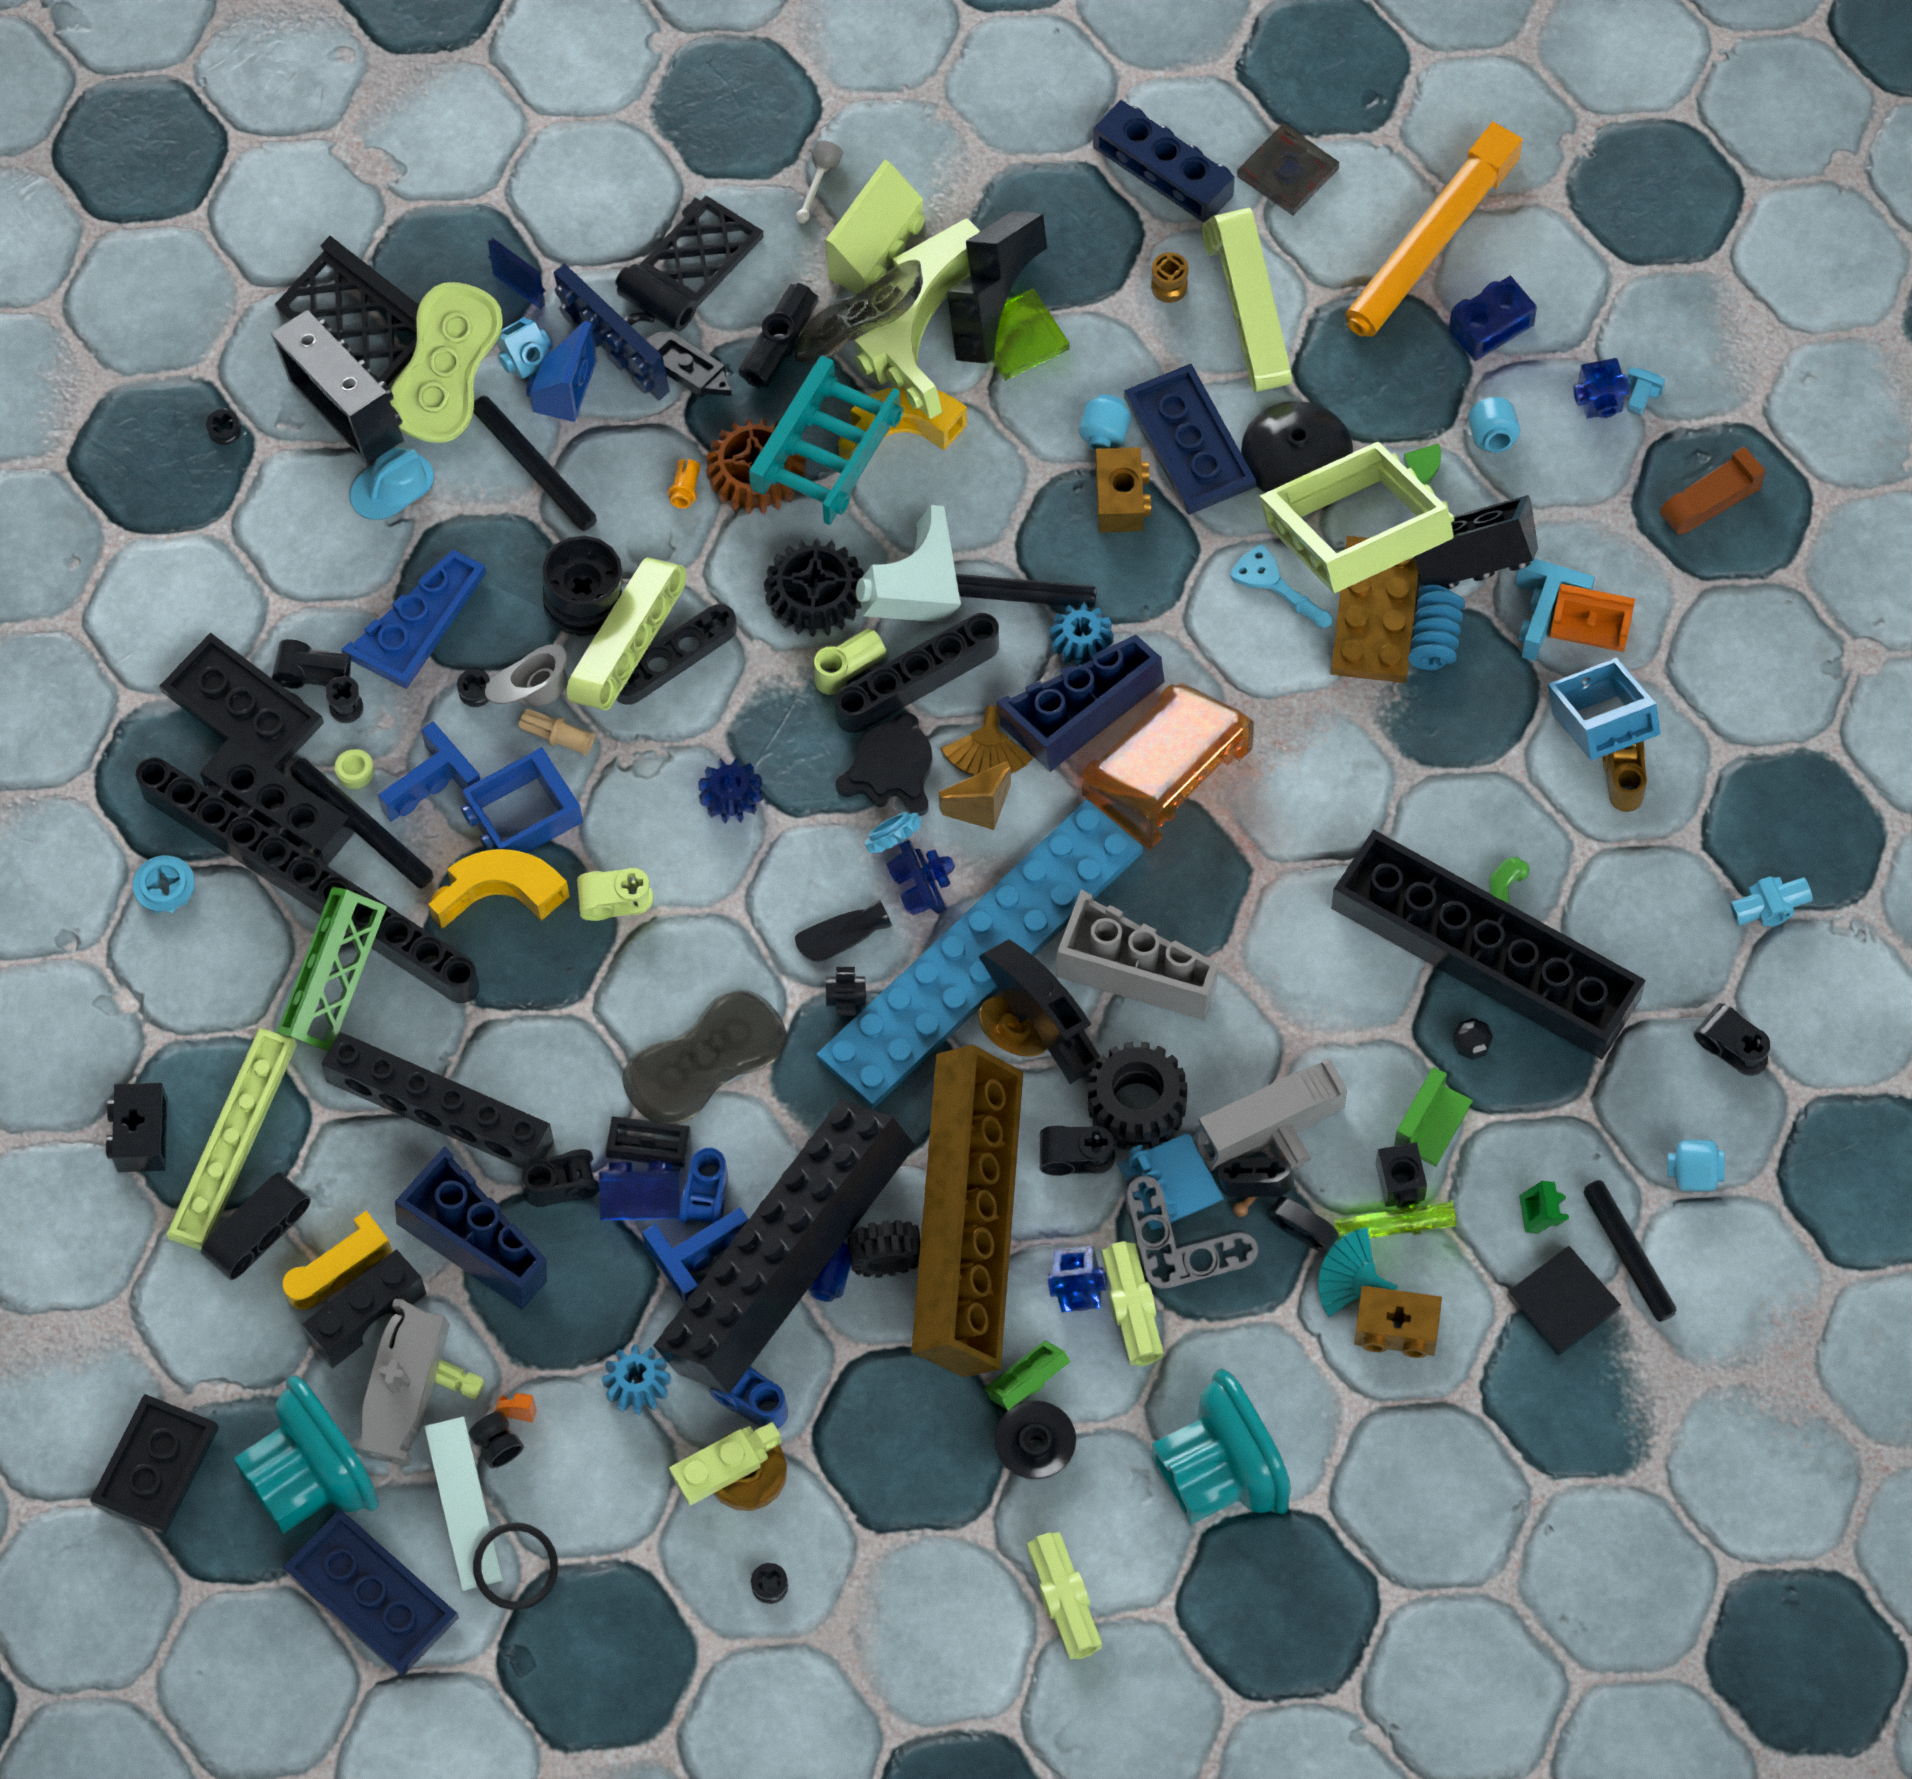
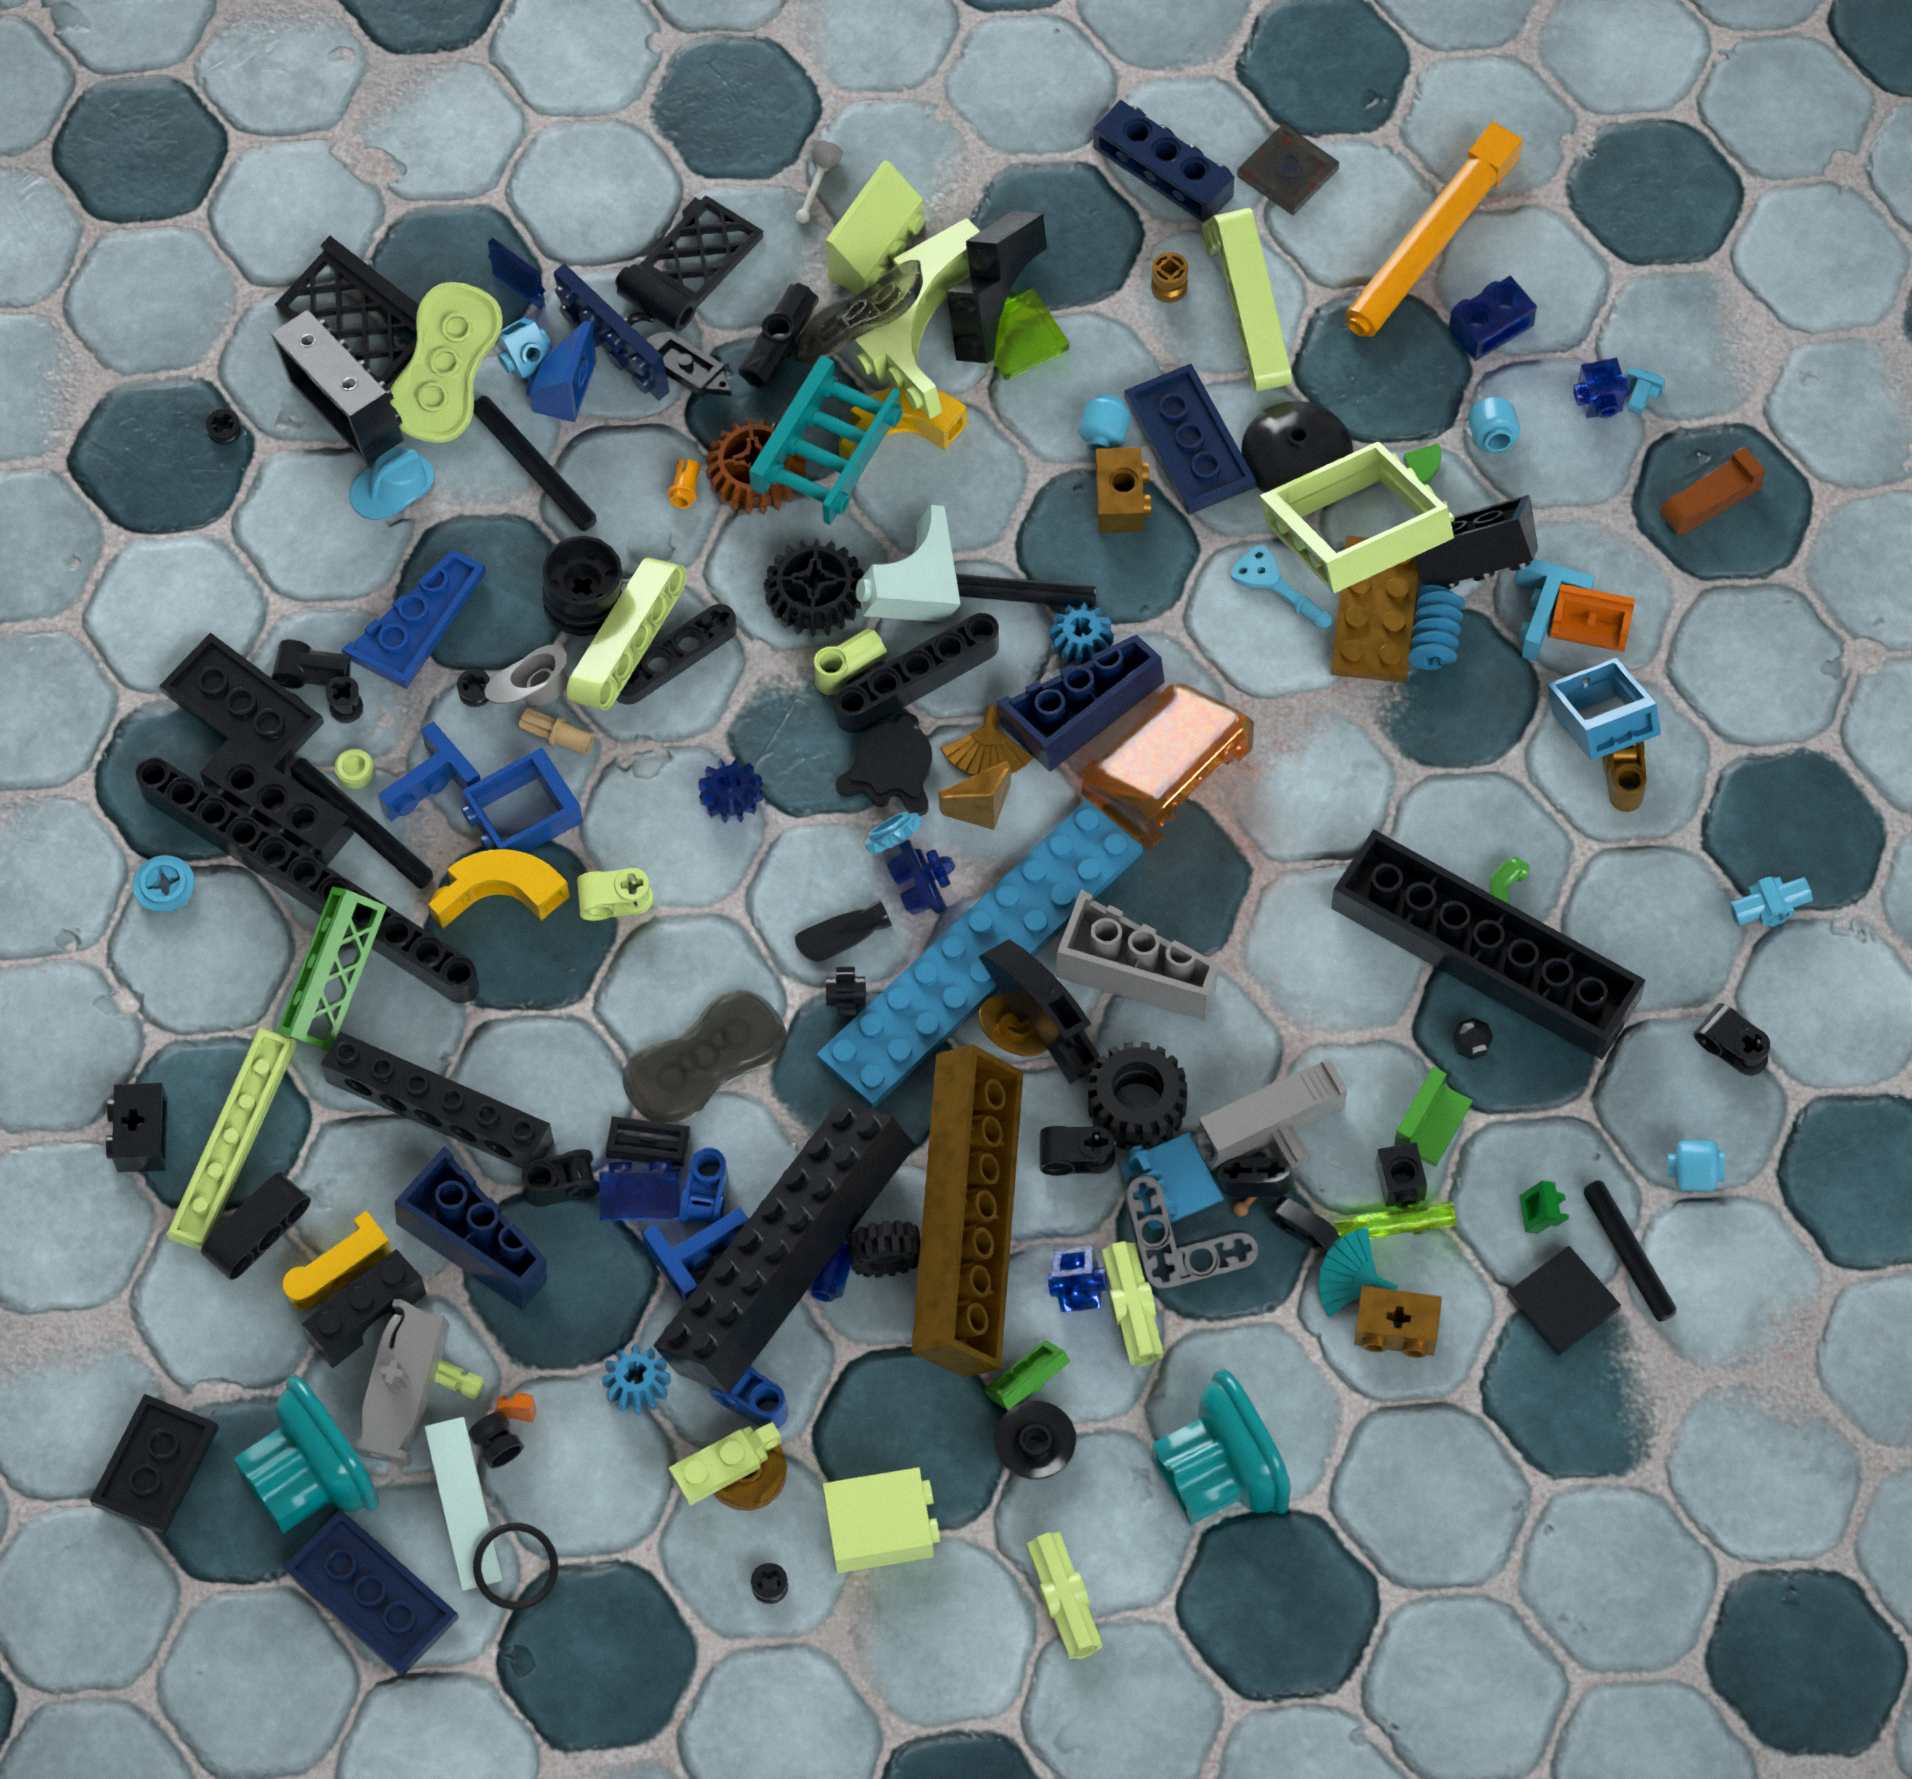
none -> yellowish green brick [822,1467,940,1574]

